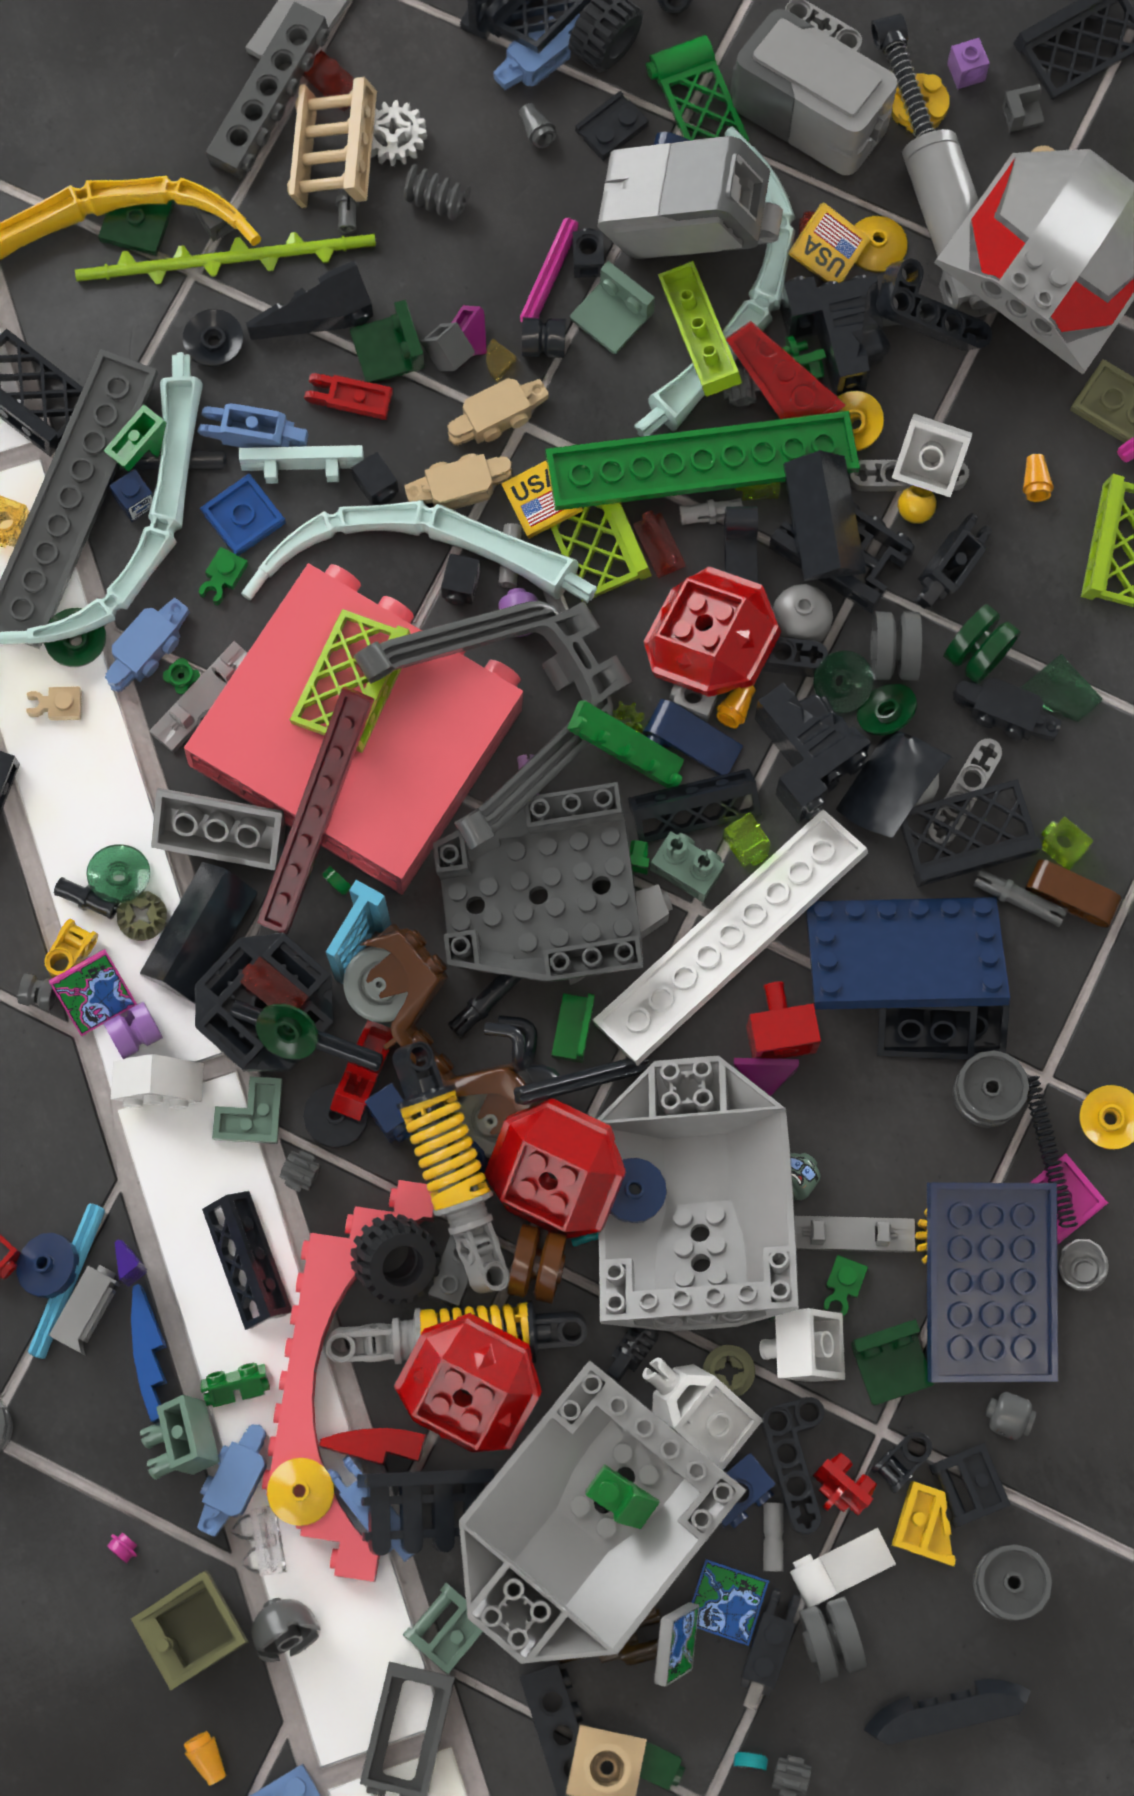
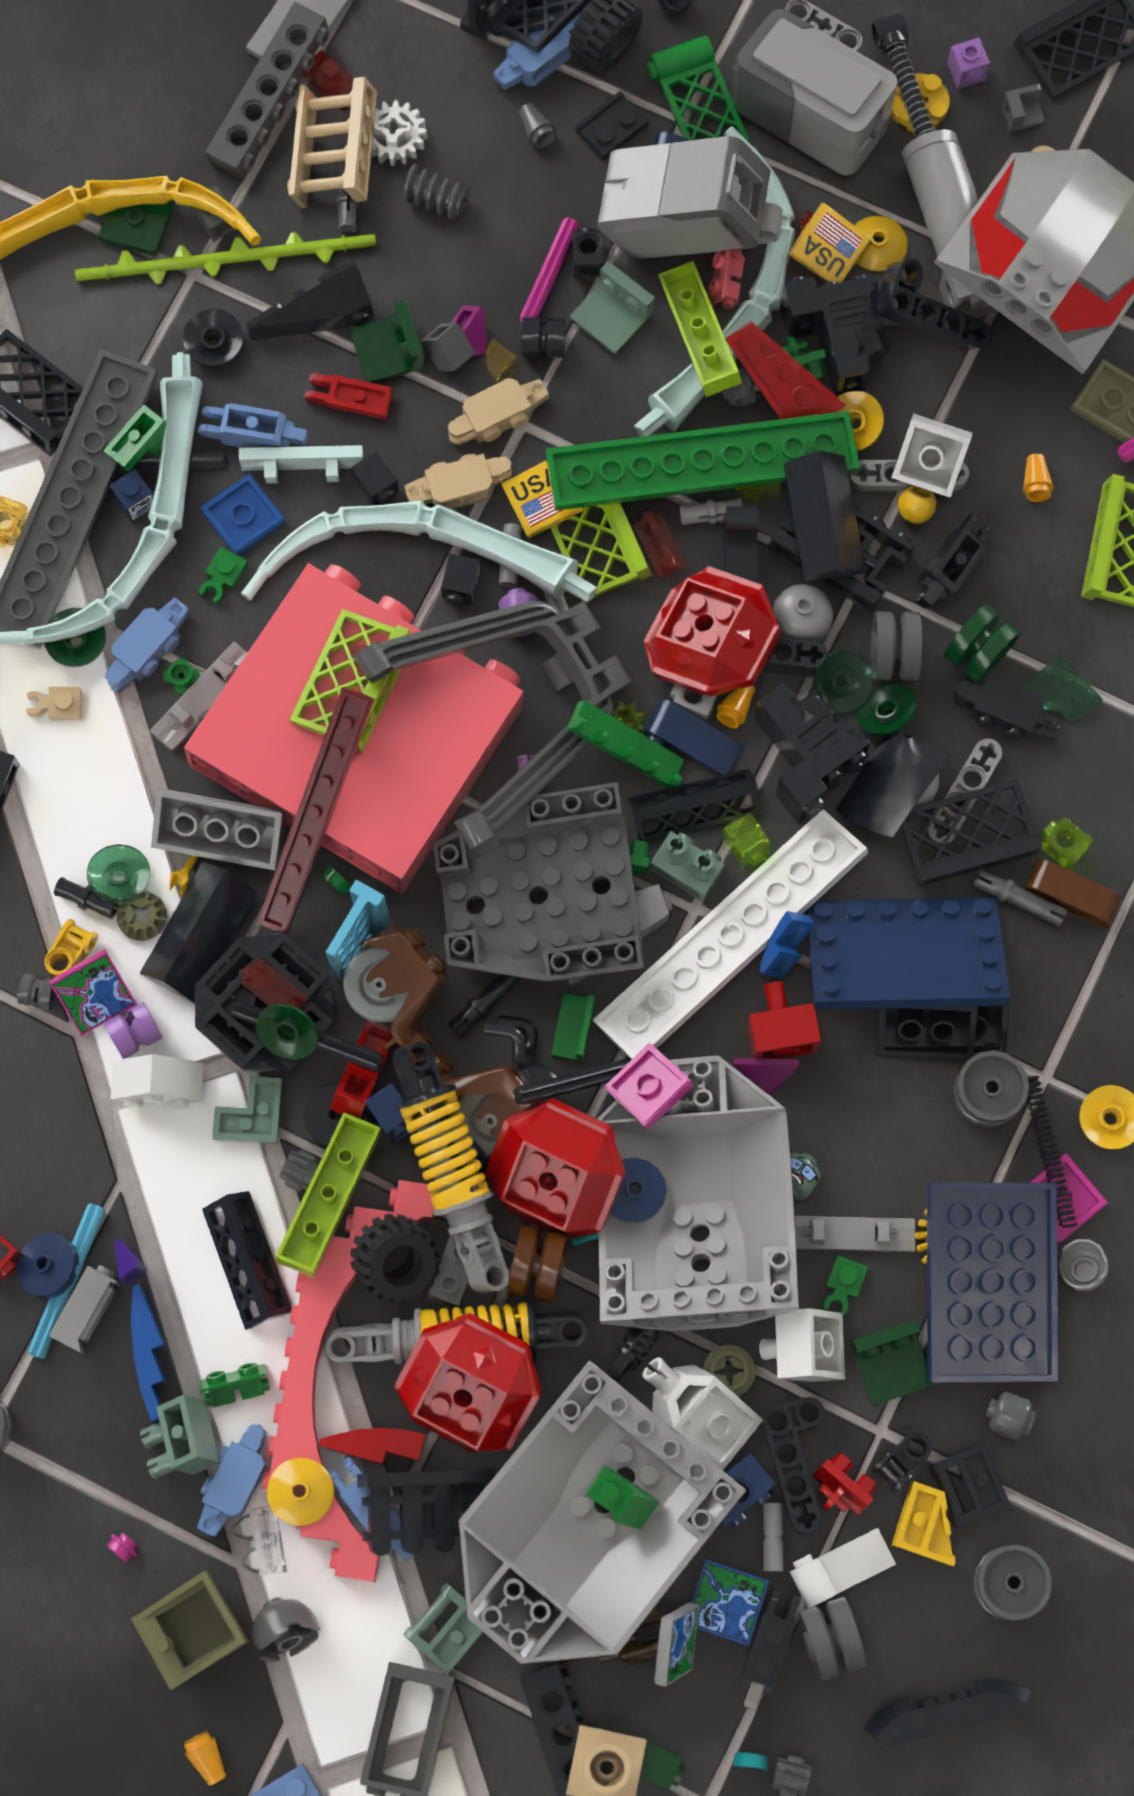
none -> yellow hand [169,855,199,896]
none -> lime piece [275,1113,381,1278]
none -> tile [603,1042,694,1130]
none -> coral hinge [707,249,745,309]
none -> blue slope [759,911,815,979]

